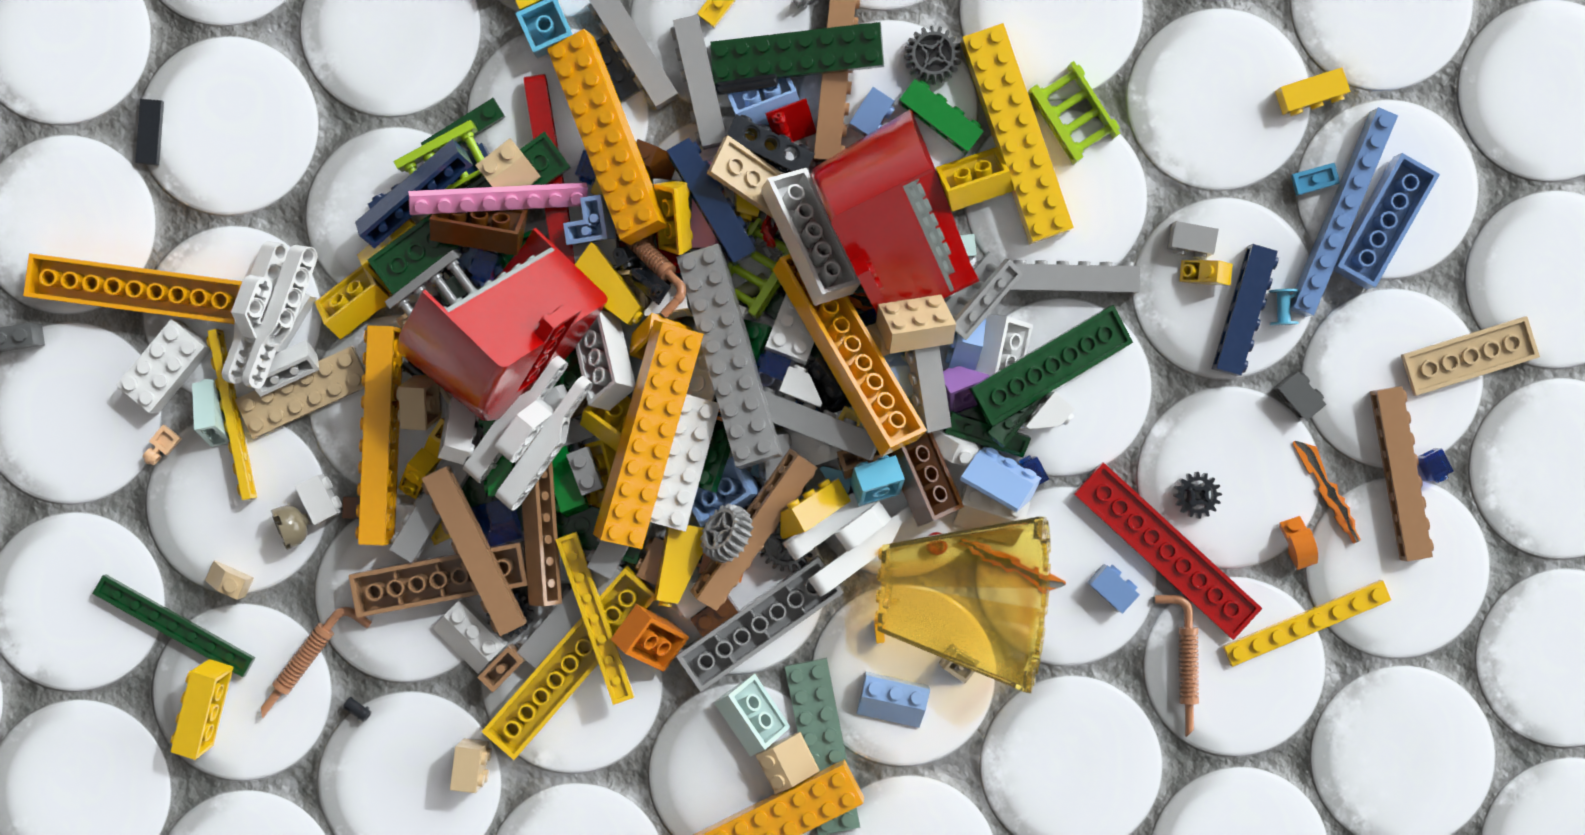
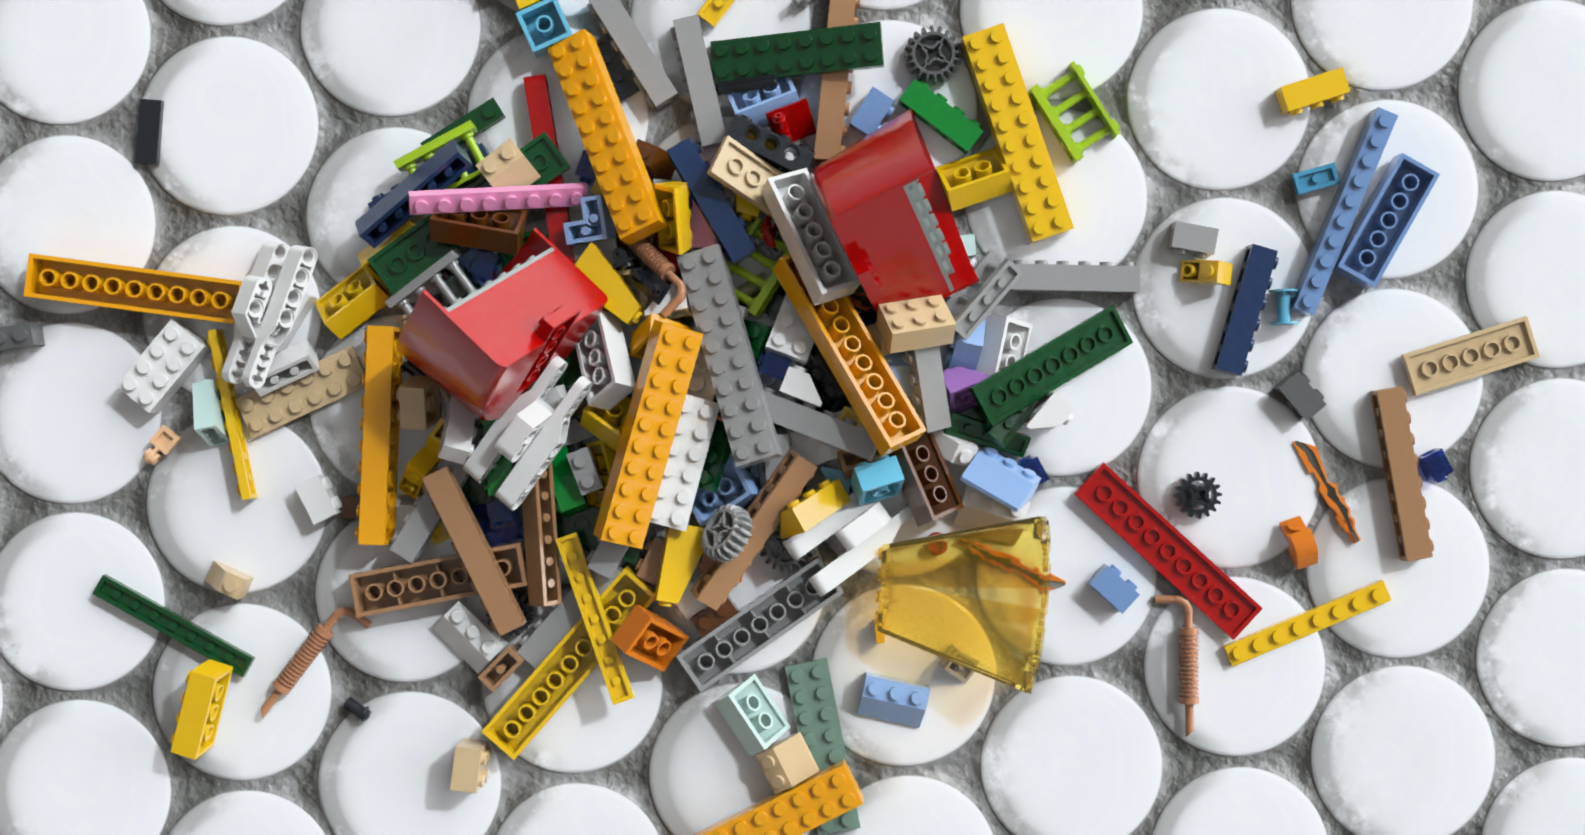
dark tan cylinder [271,506,310,550] -> none

